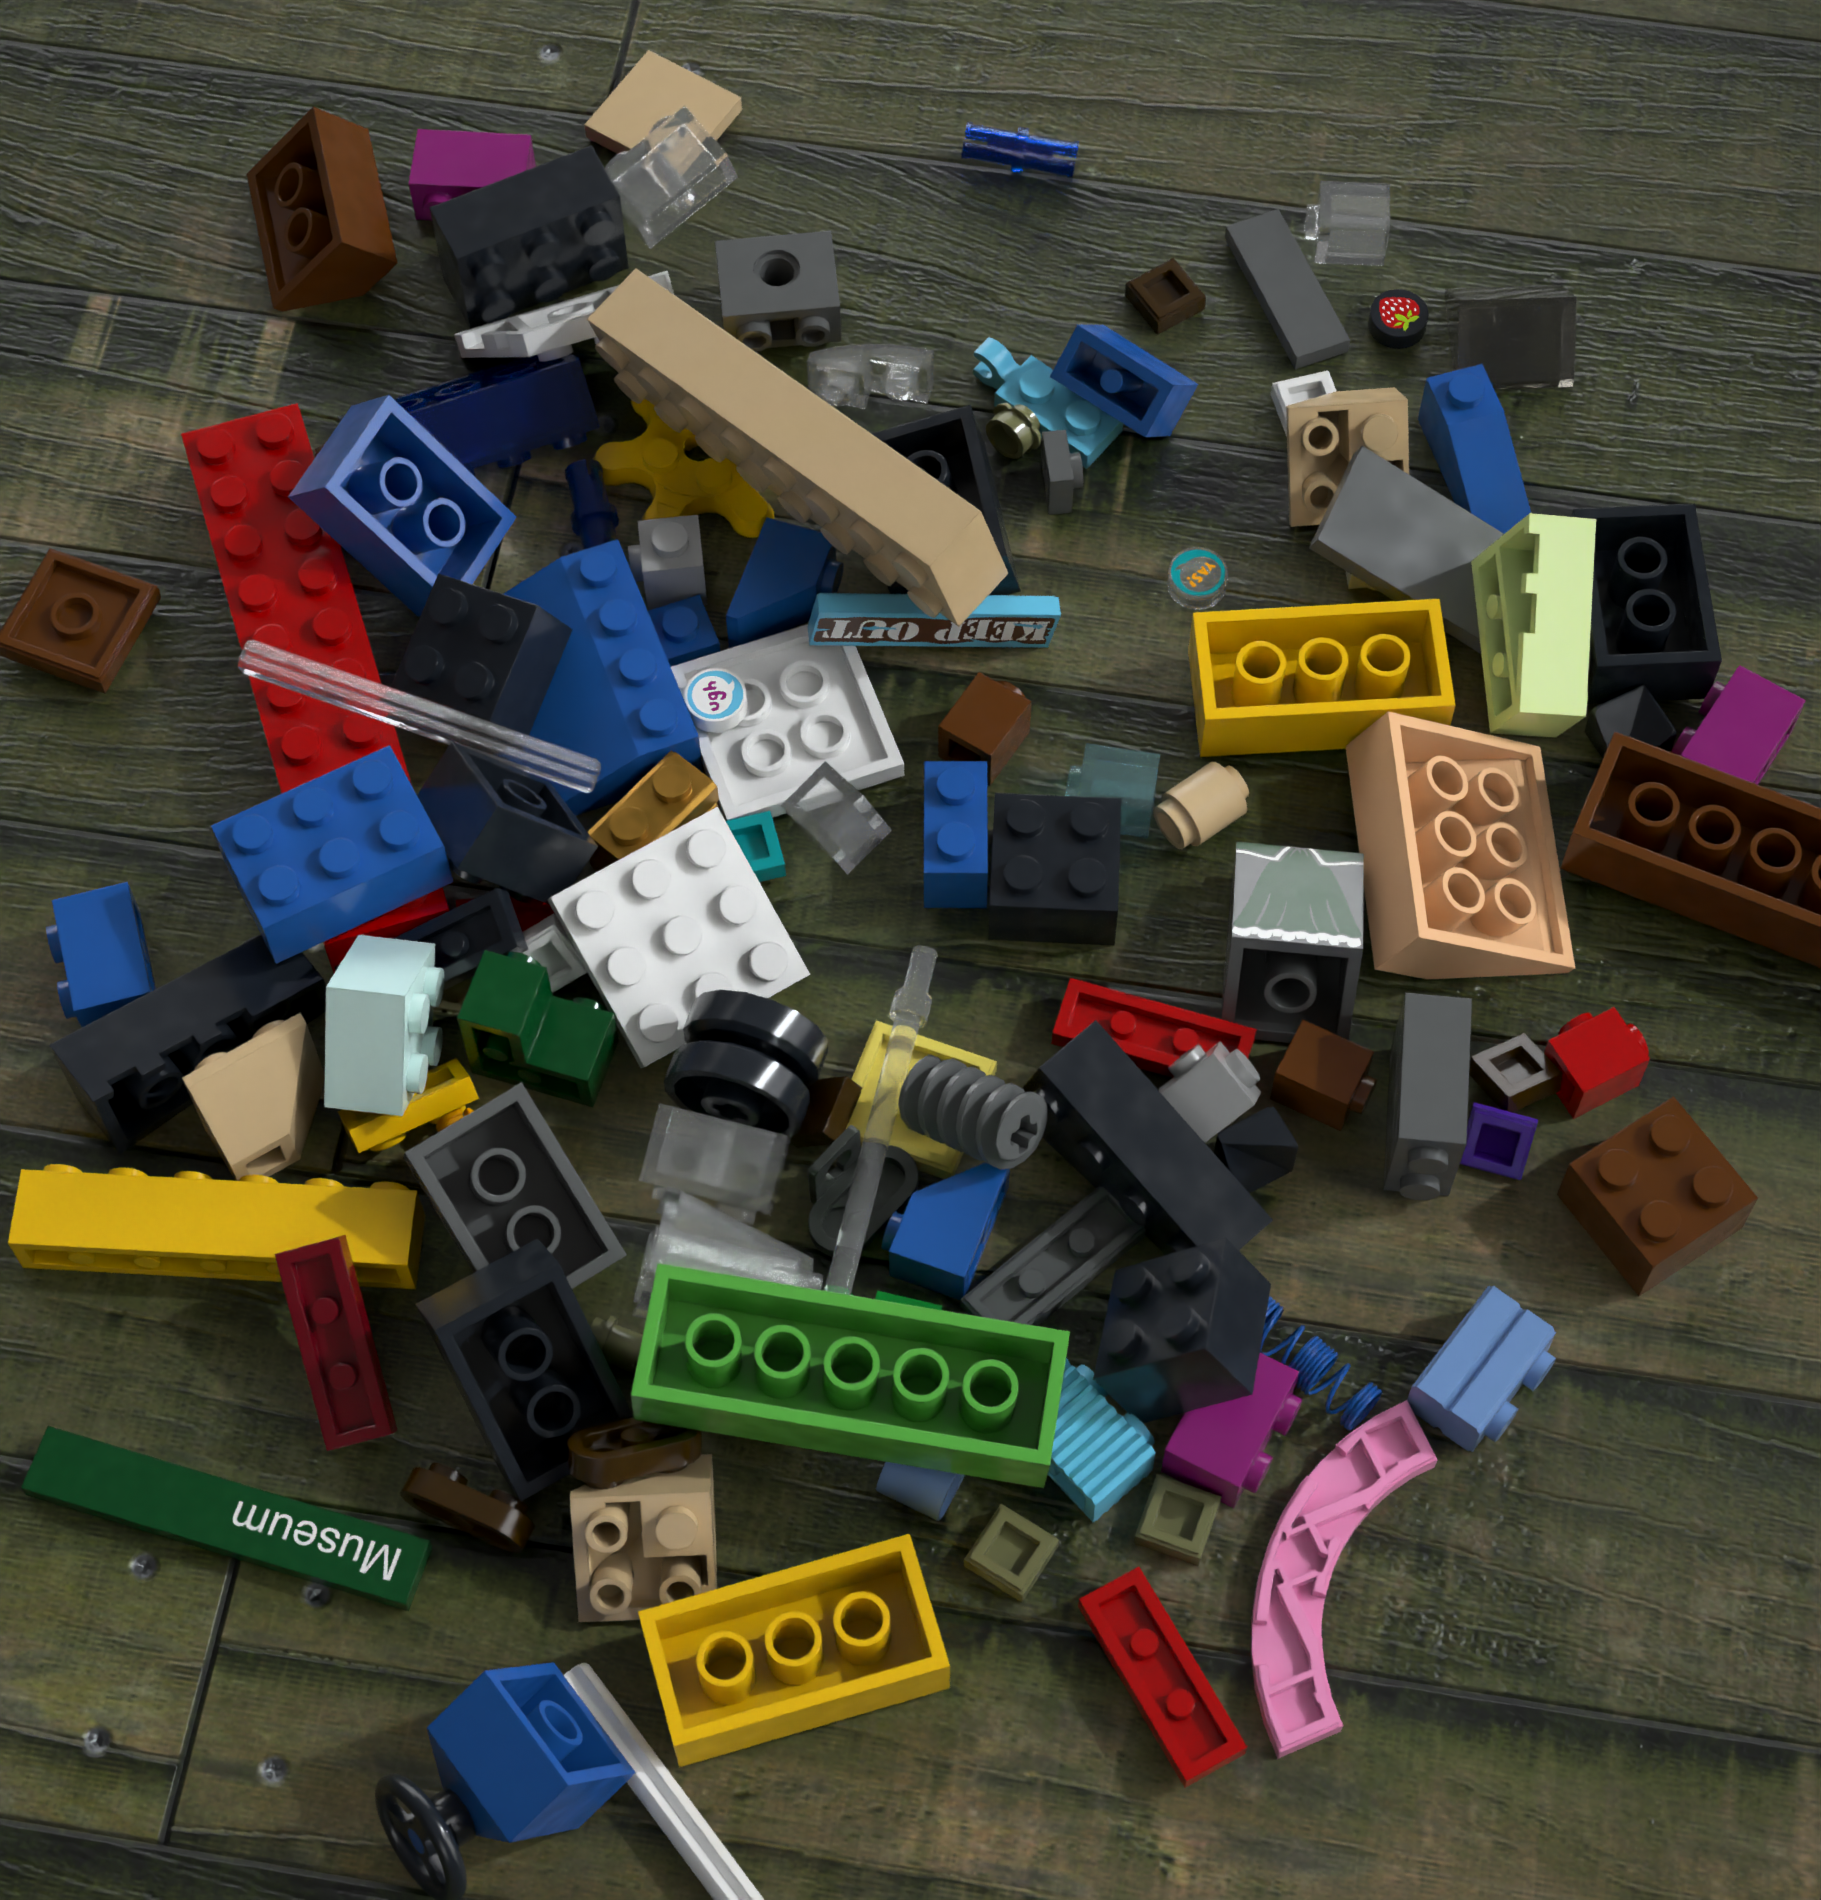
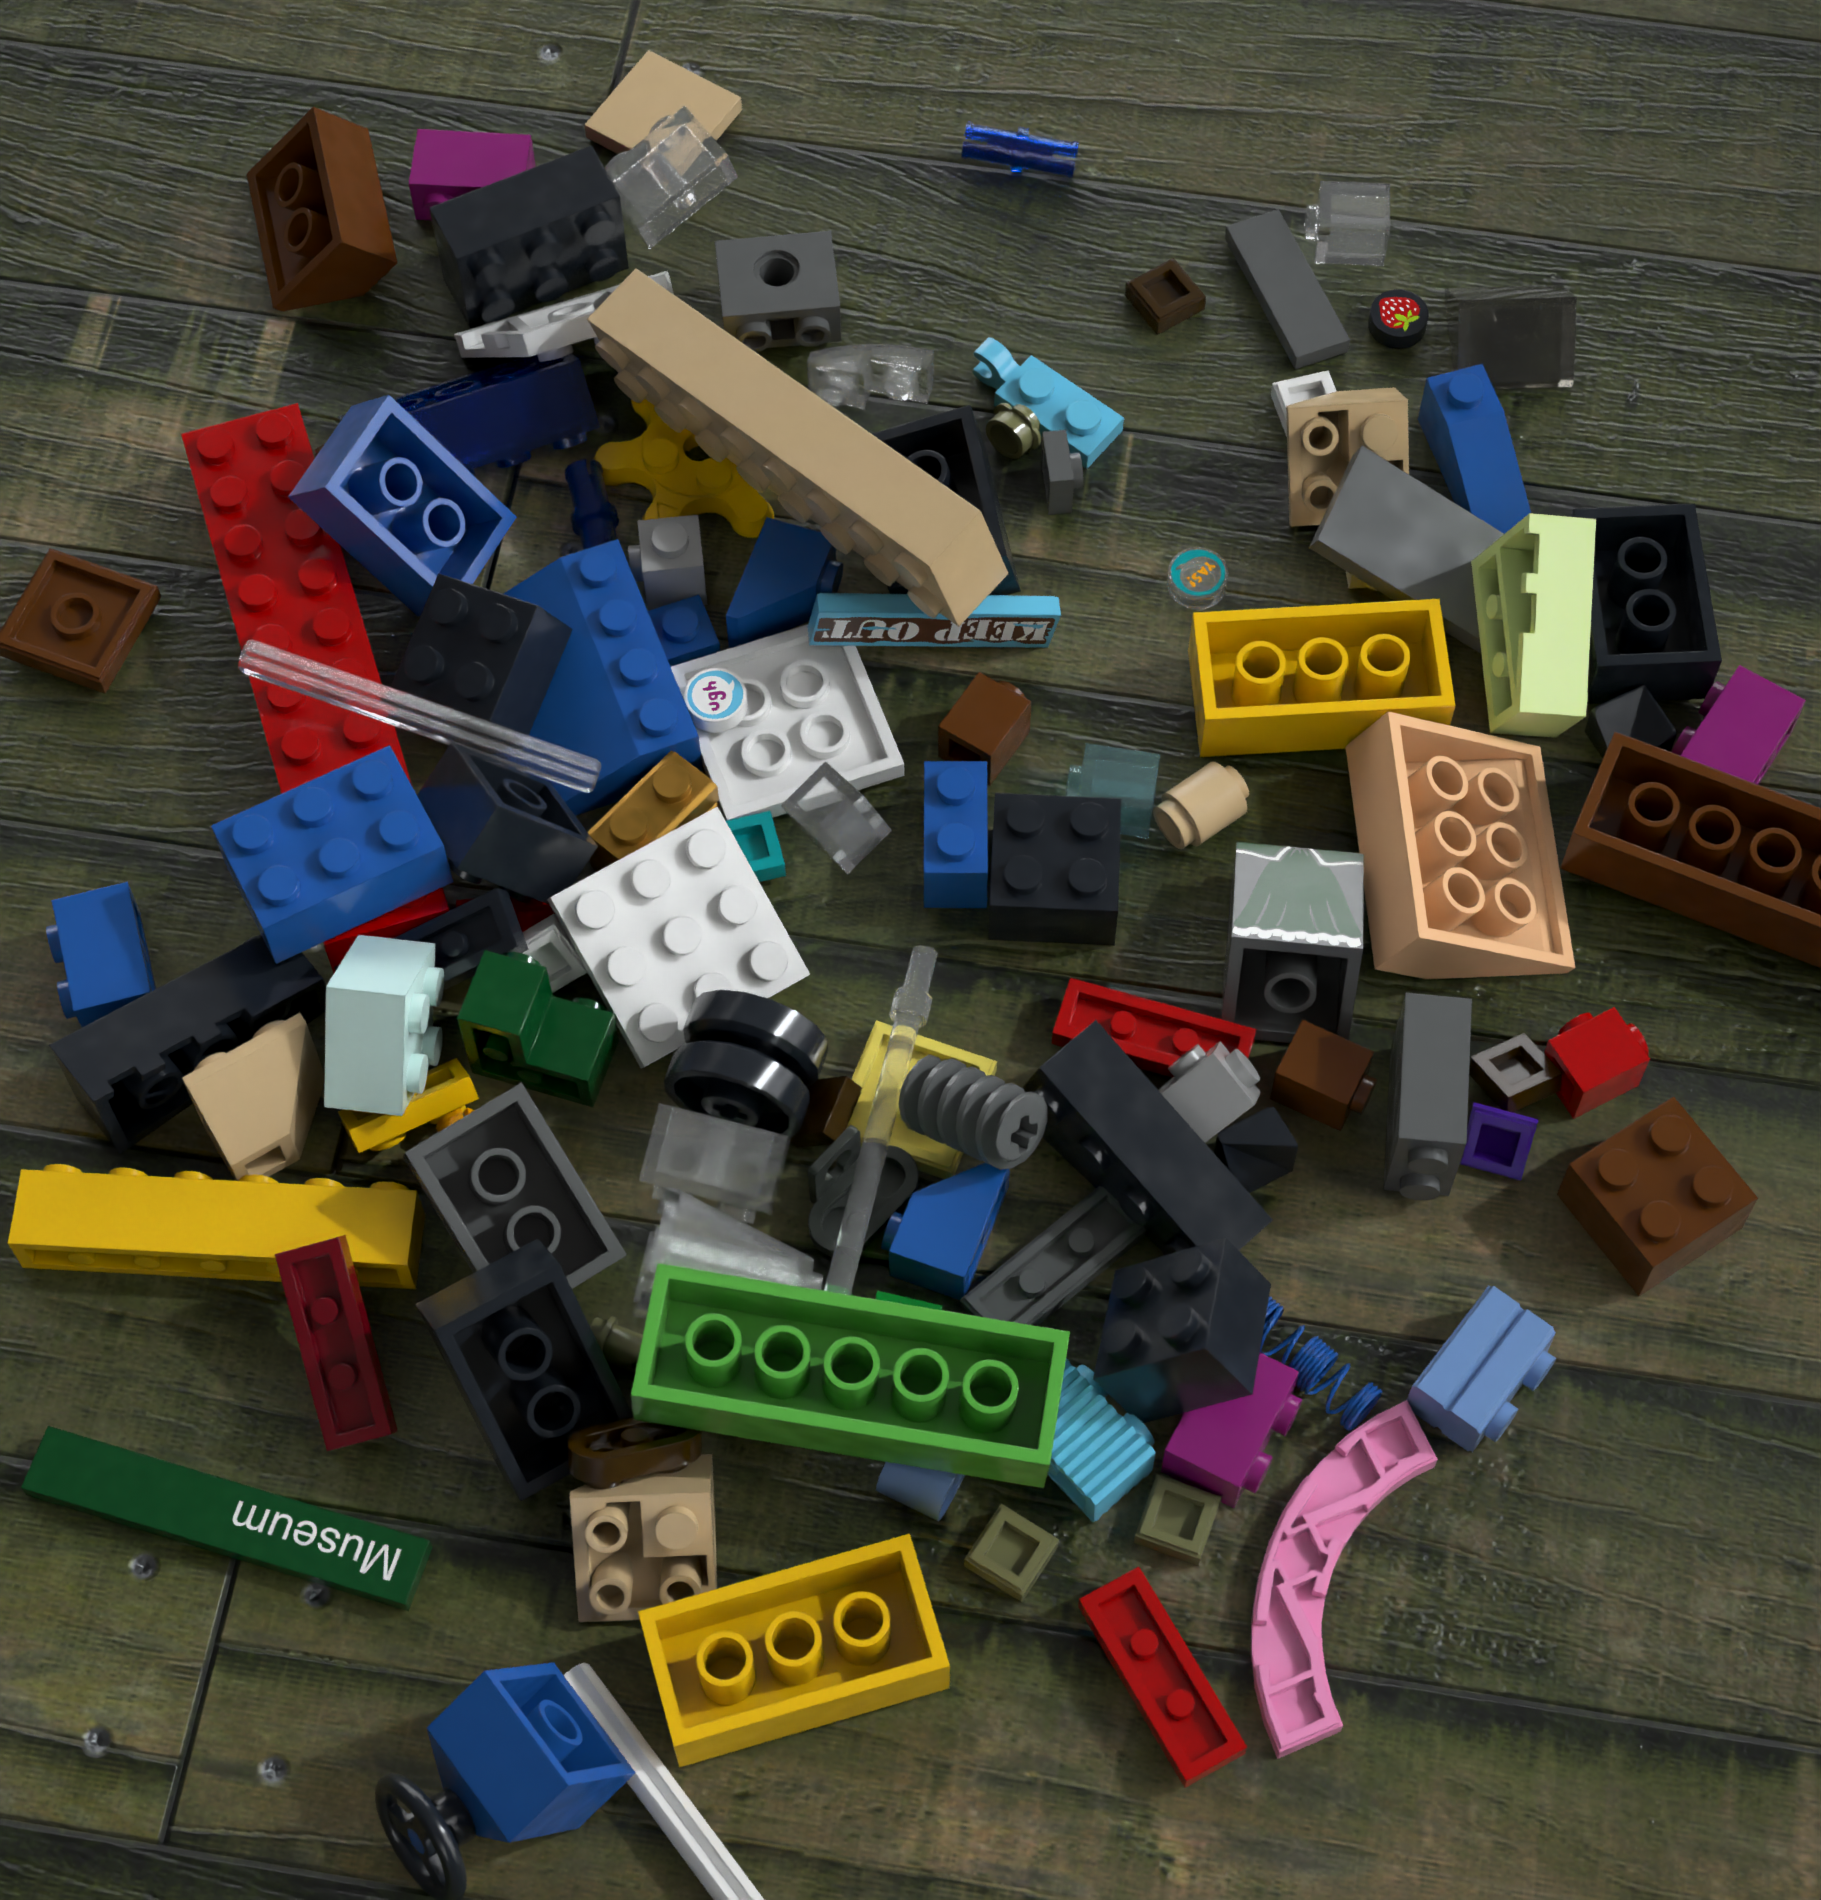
dark brown plate [400,1462,535,1553] -> none
blue brick [1050,325,1198,438] -> none

